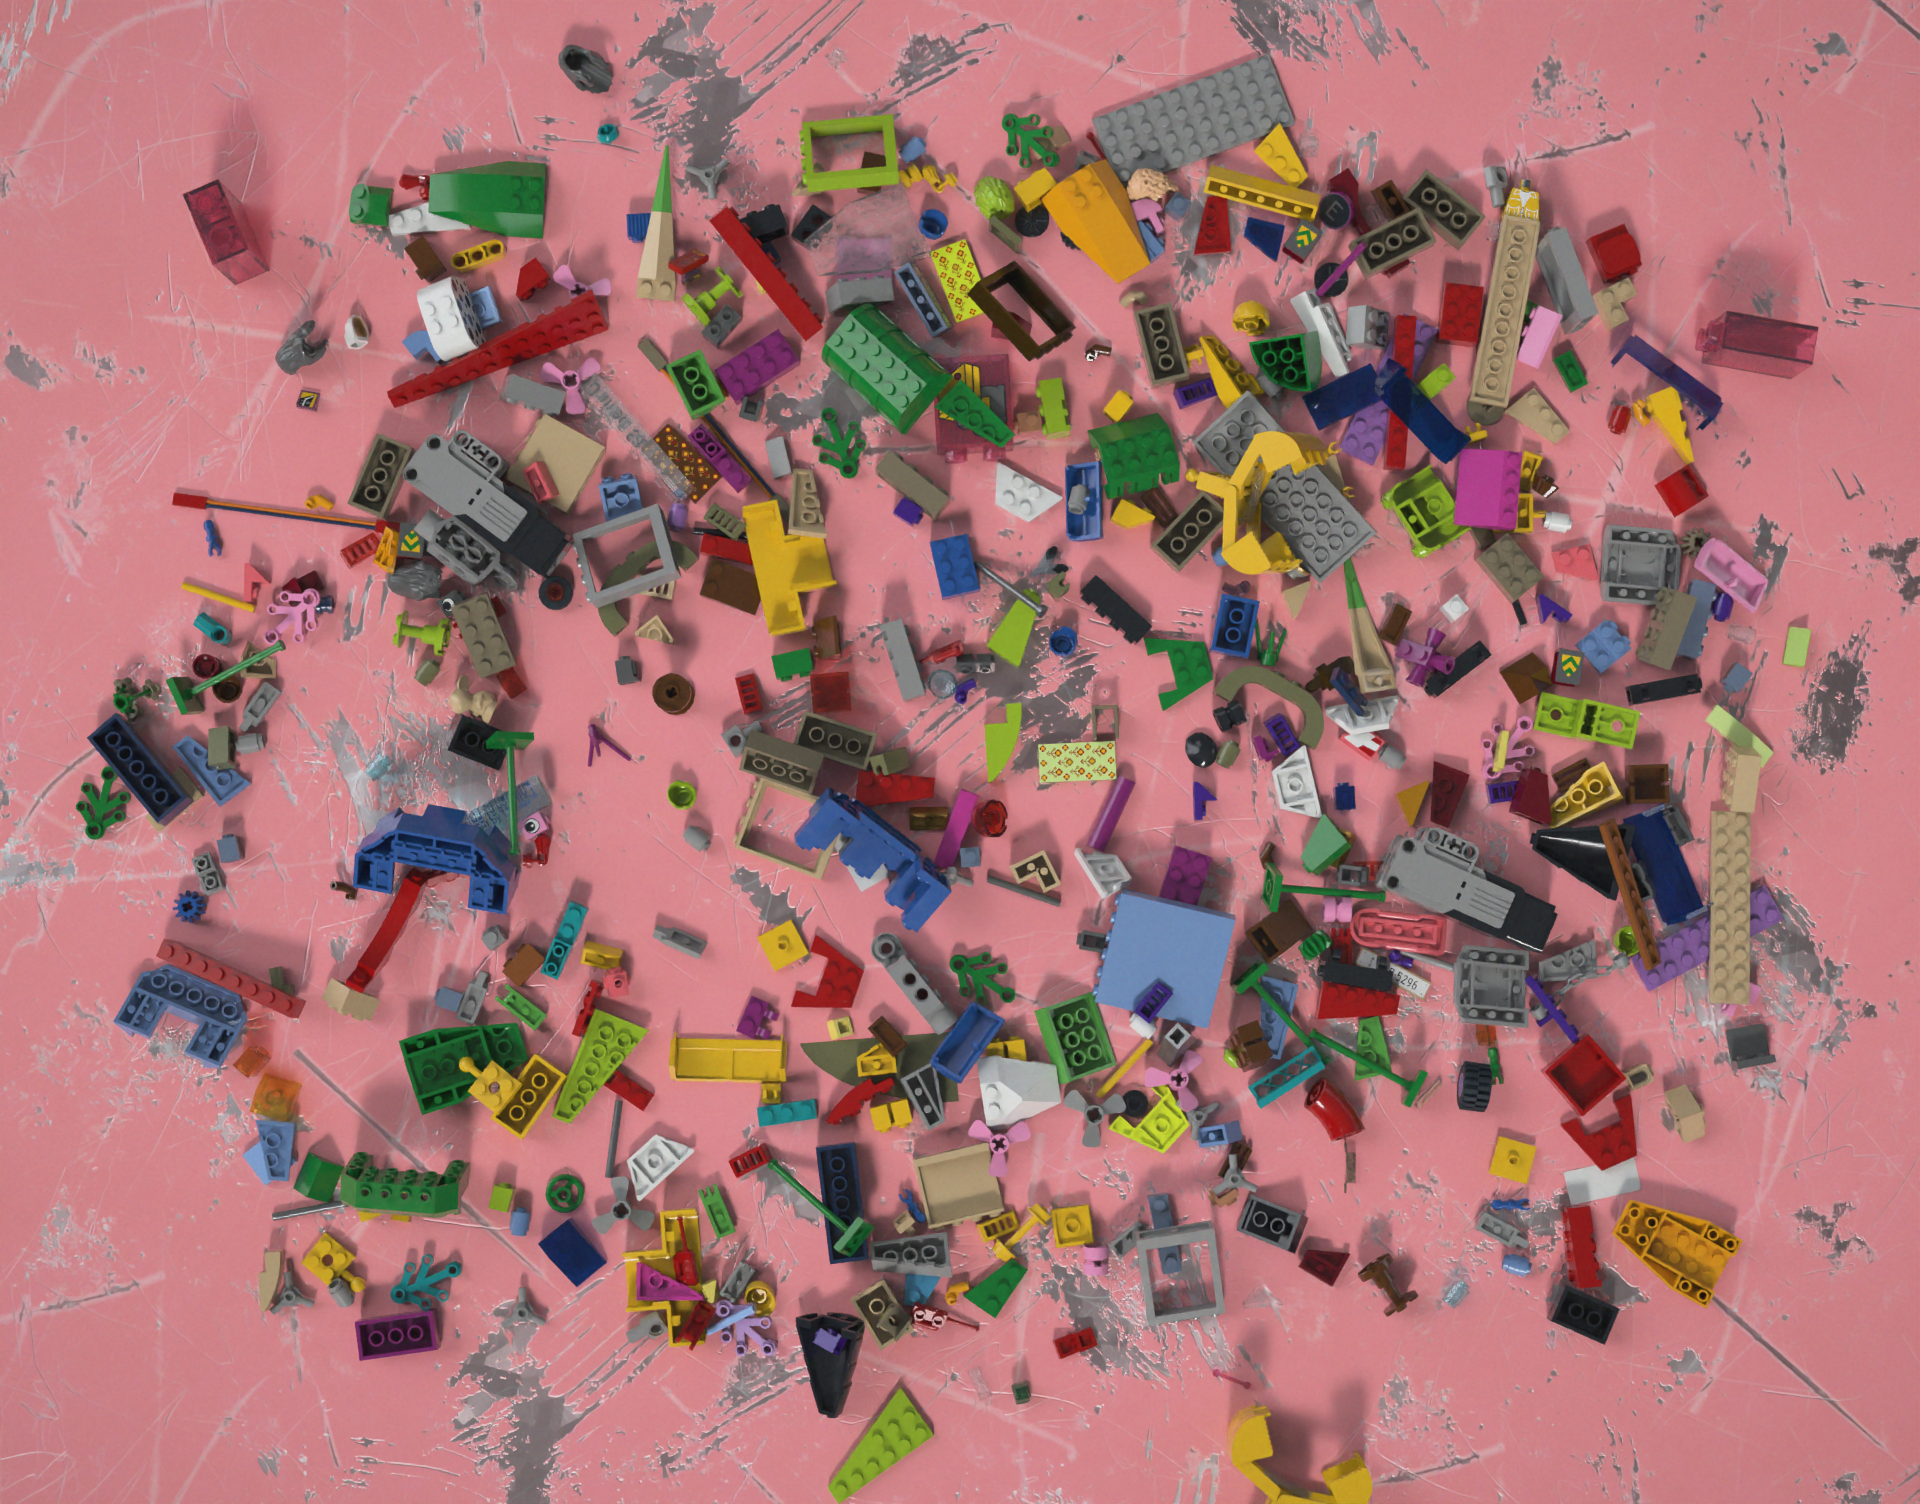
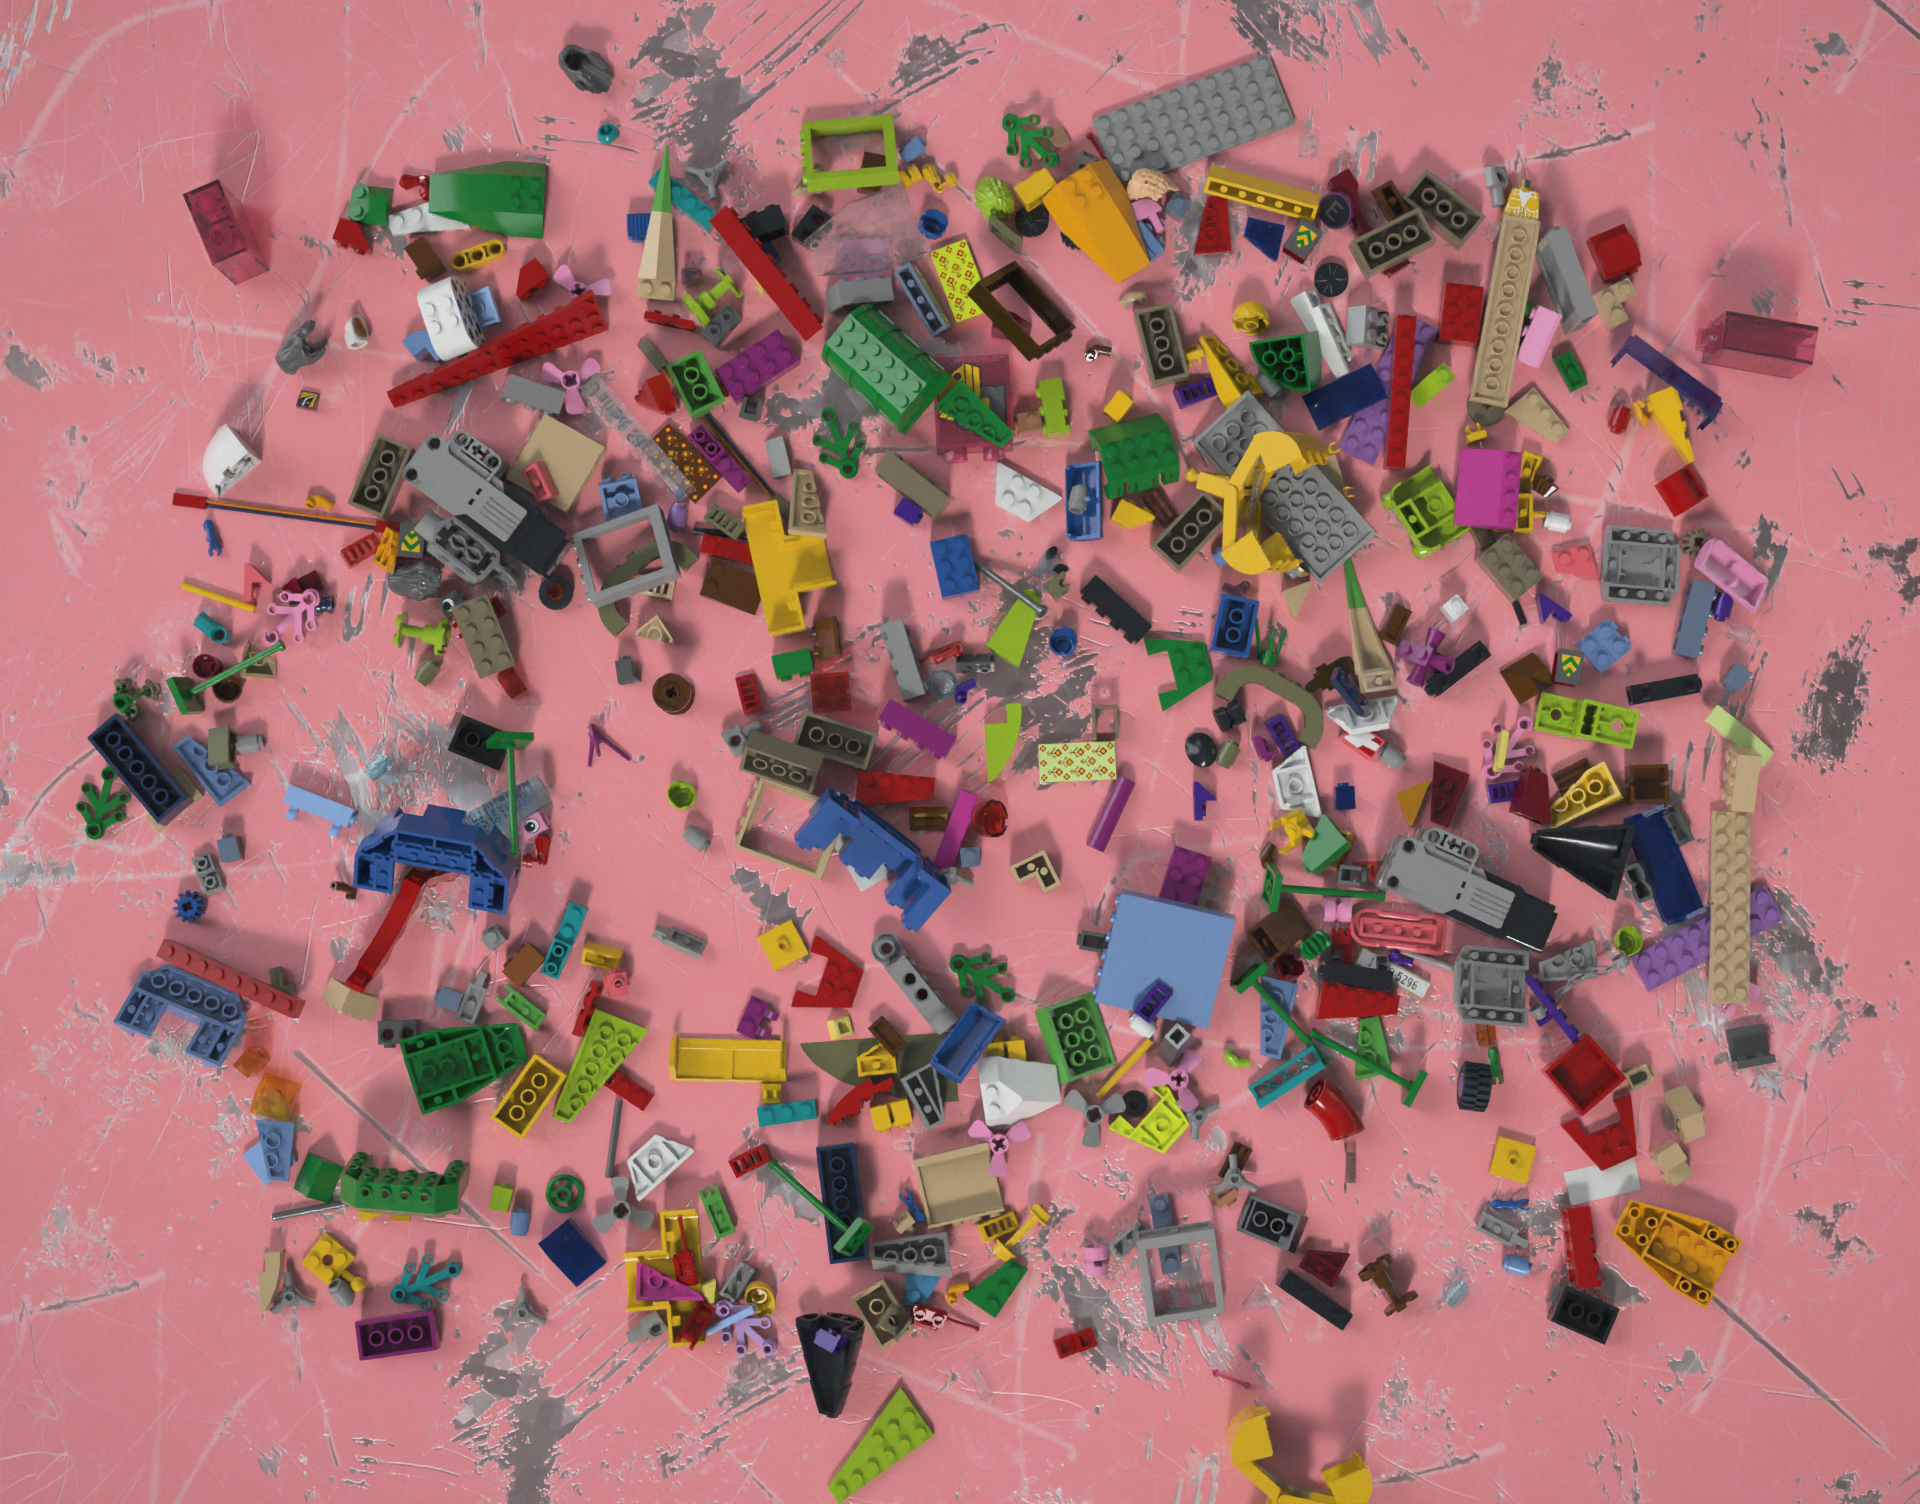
light grey hinge [239,681,282,733] -> none
tan animal [449,675,498,724] -> none
yellow plate [459,1057,523,1116] -> none
red tile [668,249,709,275] -> none
olive hinge [868,746,911,776] -> none
dark grey bar [987,875,1061,907] -> none
brick [1011,1380,1031,1405] -> none
yellow plate [1050,1204,1094,1248] -> none
white wing [1074,848,1132,899] -> none
medium blue slope [1198,1120,1243,1148] -> none
reddish brown piece [1228,1020,1273,1073] -> none
yellow wing [1254,123,1308,188] -> none
magenta bar [1315,242,1367,297] -> none
clear blue piece [1374,358,1471,464] -> none
clear piece [1414,1077,1443,1109] -> none
dark orange tile [1599,818,1661,970] -> none
dark tan brick [1636,587,1697,670] -> none
lime slope [1782,627,1811,668] -> none
none -> white brick [202,423,262,498]
none -> light blue brick [282,784,358,838]
none -> red slope [332,217,373,256]
none -> dark grey brick [377,1019,420,1048]
none -> red wedge [634,373,679,416]
none -> red hinge [643,309,696,332]
none -> teal brick [648,168,717,234]
none -> magenta brick [878,699,957,761]
none -> yellow piece [1270,808,1314,855]
none -> dark red hair [1273,954,1305,982]
none -> black brick [1276,1268,1353,1331]
none -> tan brick [1649,1140,1693,1187]

